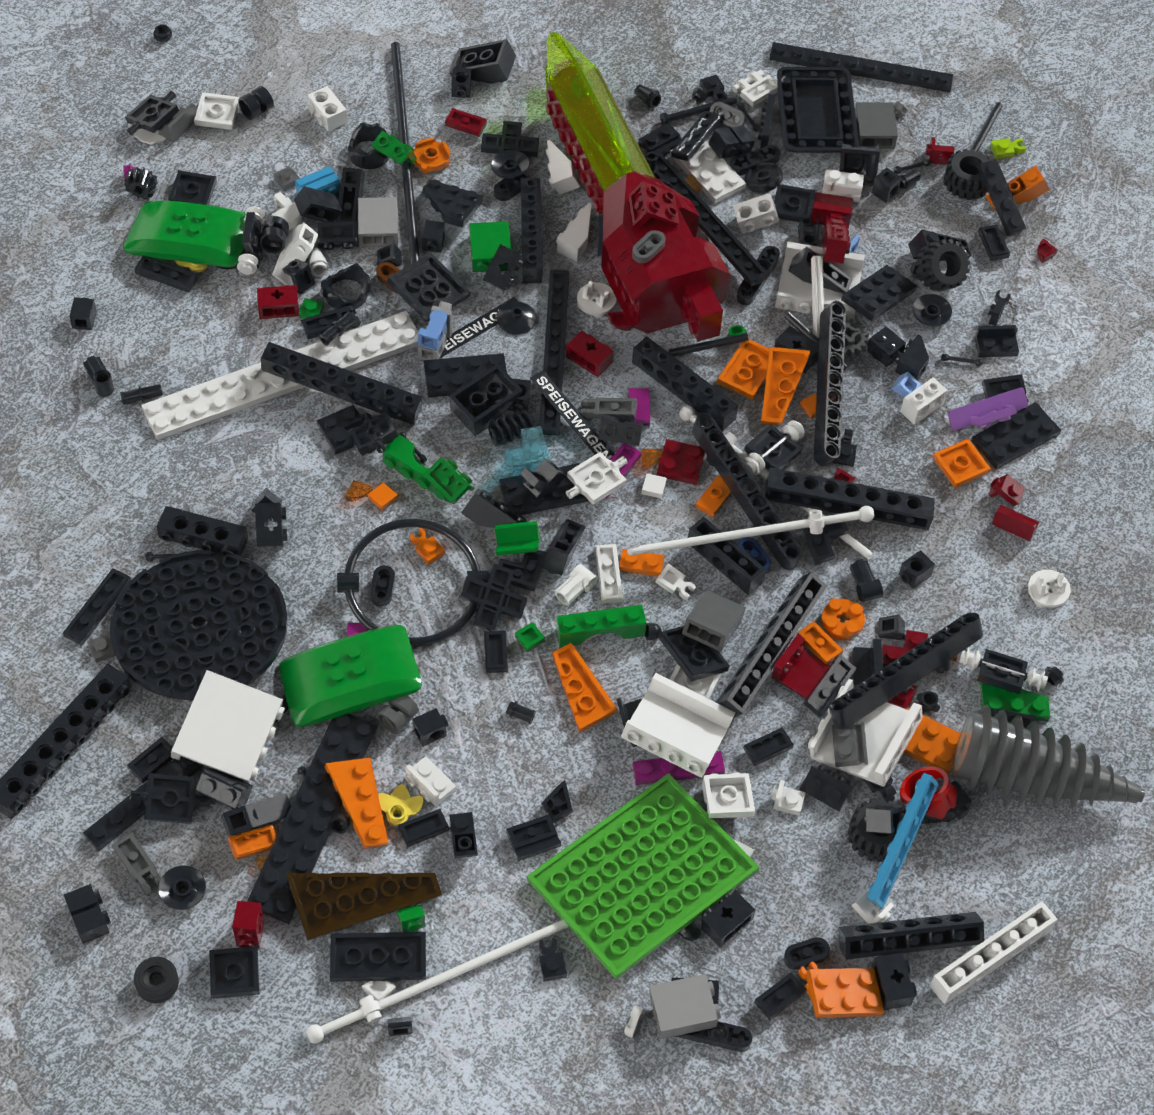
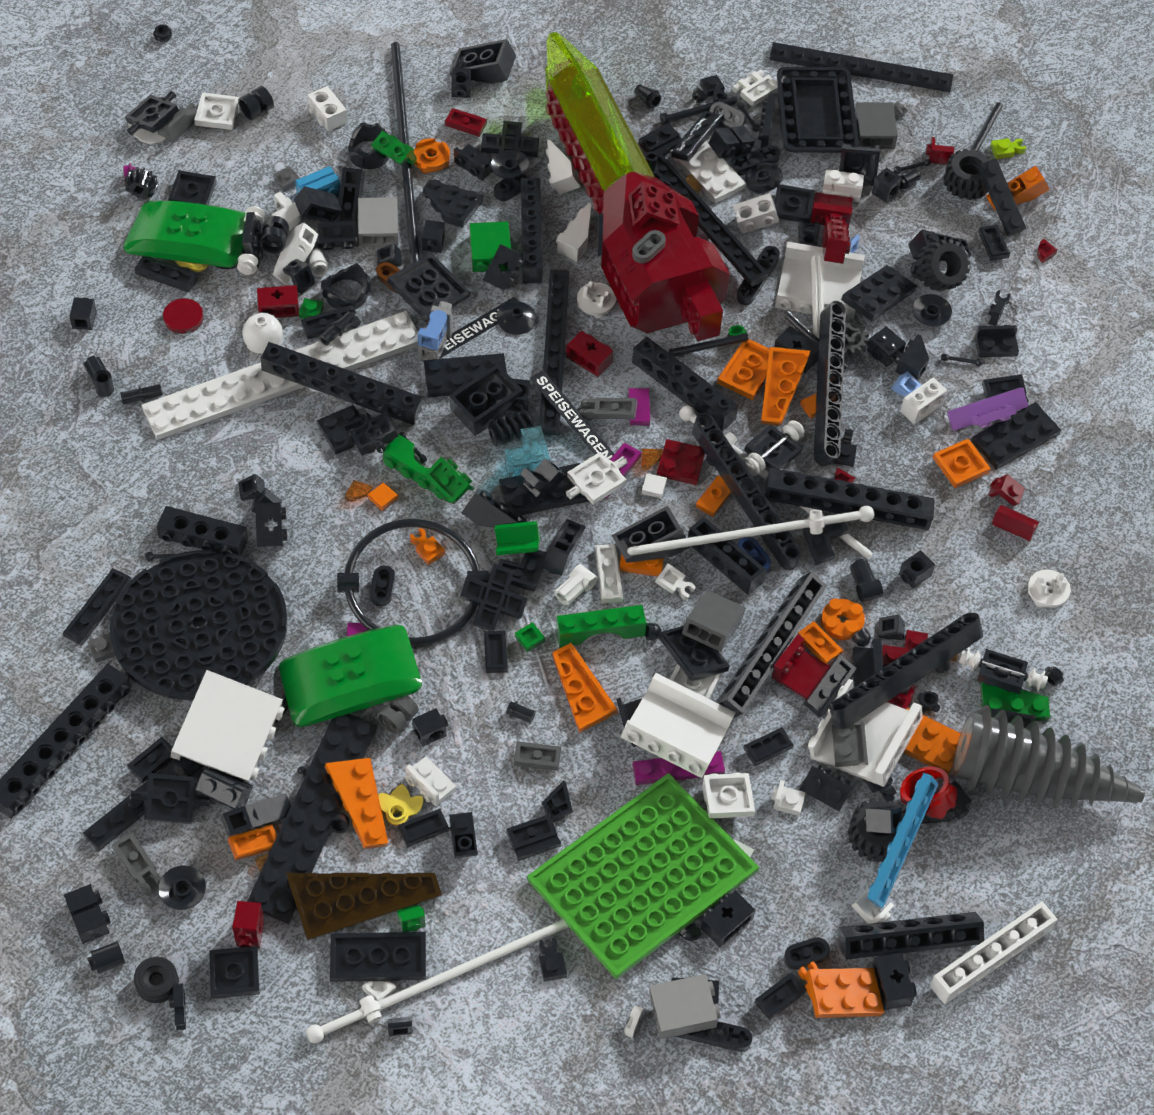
black brick [598,414,644,446] -> none
dark red tile [607,311,630,331] -> none
black slope [788,246,853,294] -> none
none -> black brick [87,941,126,974]
none -> dark red tile [163,298,204,334]
none -> black plate [169,983,186,1031]
none -> black slope [238,474,265,501]
none -> white cylinder [242,313,283,354]
none -> black bracket [454,144,493,181]
none -> dark grey plate [514,741,561,771]
none -> black slope [612,506,690,563]
none -> black hinge [851,628,871,647]

